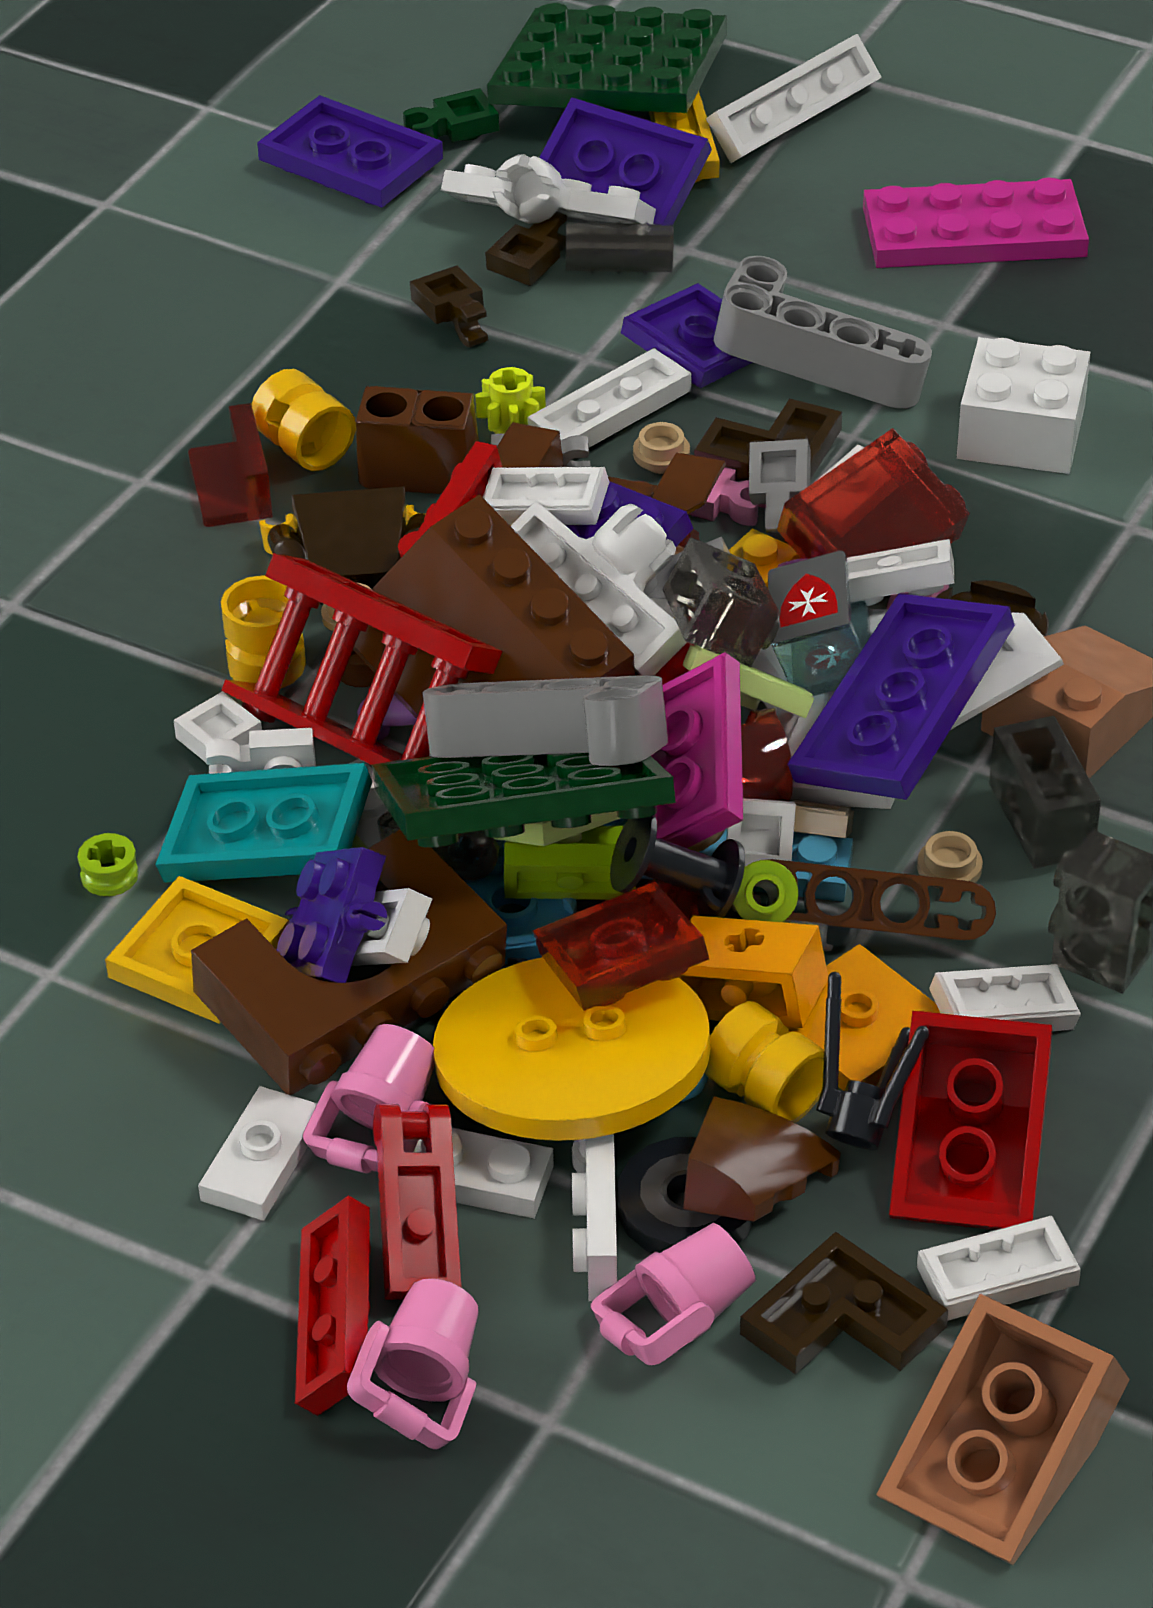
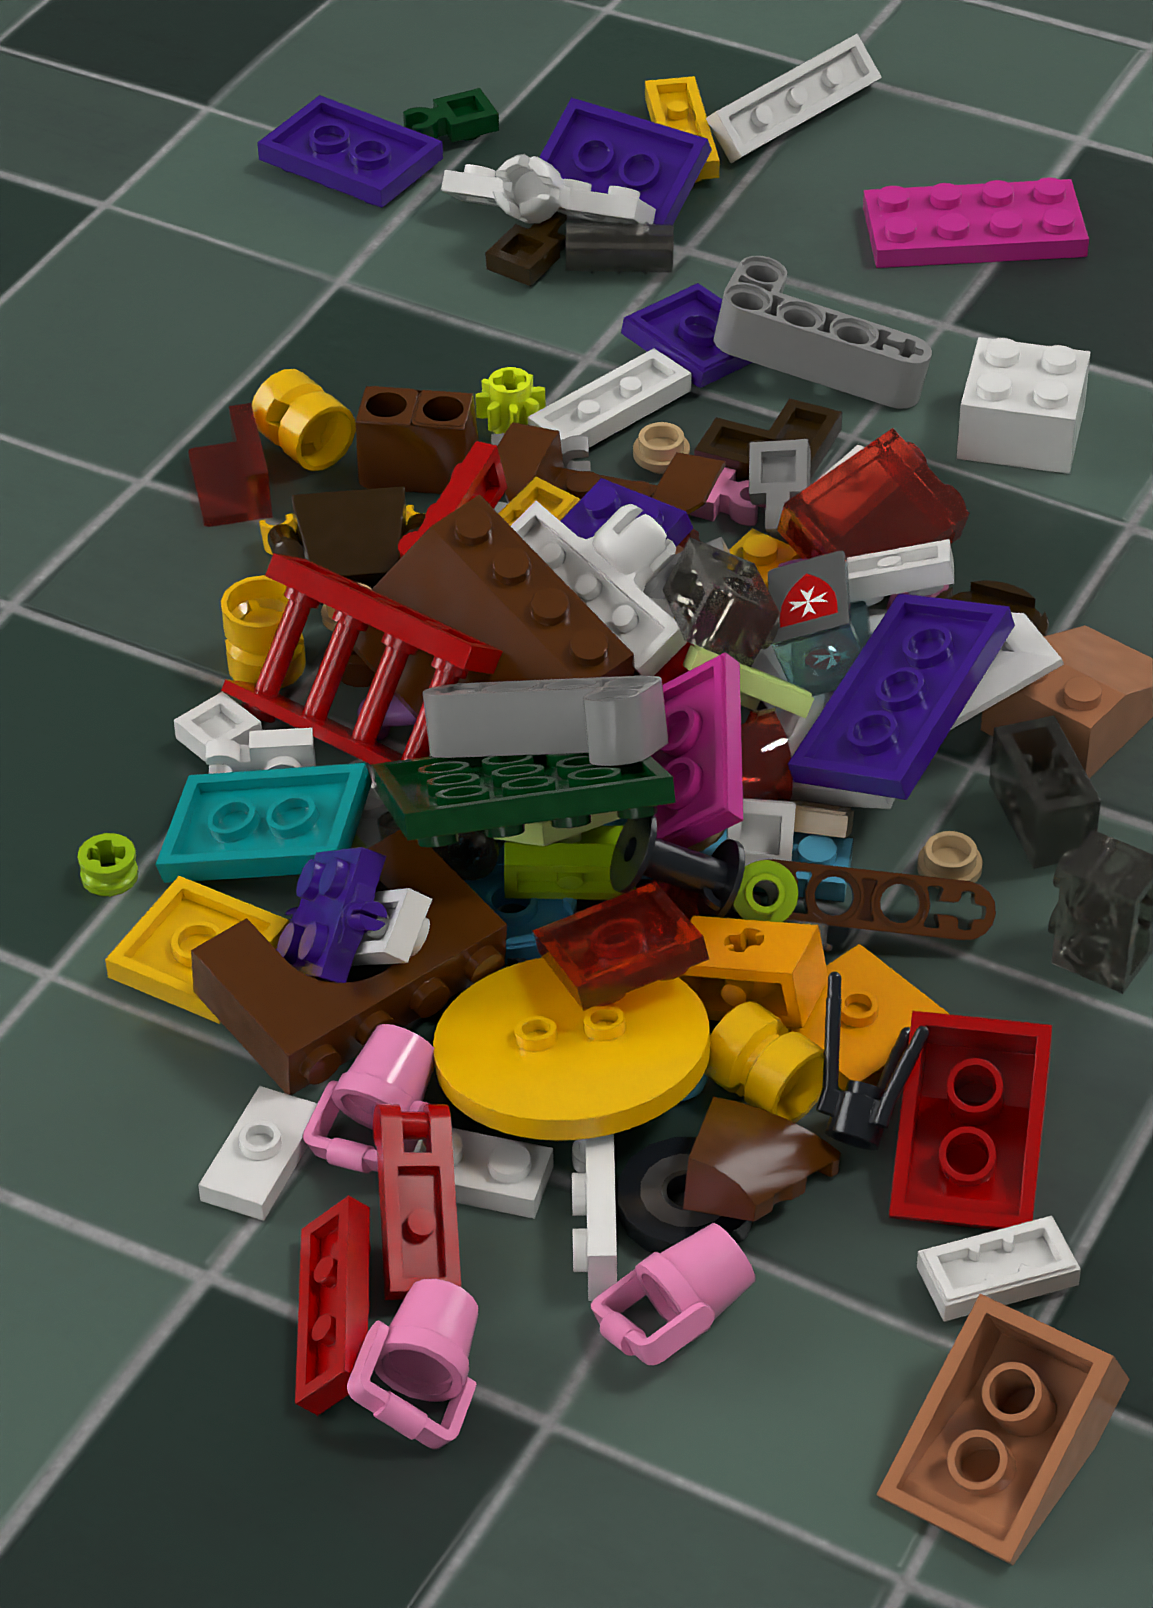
dark brown plate [410,265,489,347] -> none
white plate [483,467,609,525] -> none
dark green plate [487,3,727,113] -> none
dark brown plate [740,1232,948,1375] -> none
white plate [929,964,1081,1031] -> none

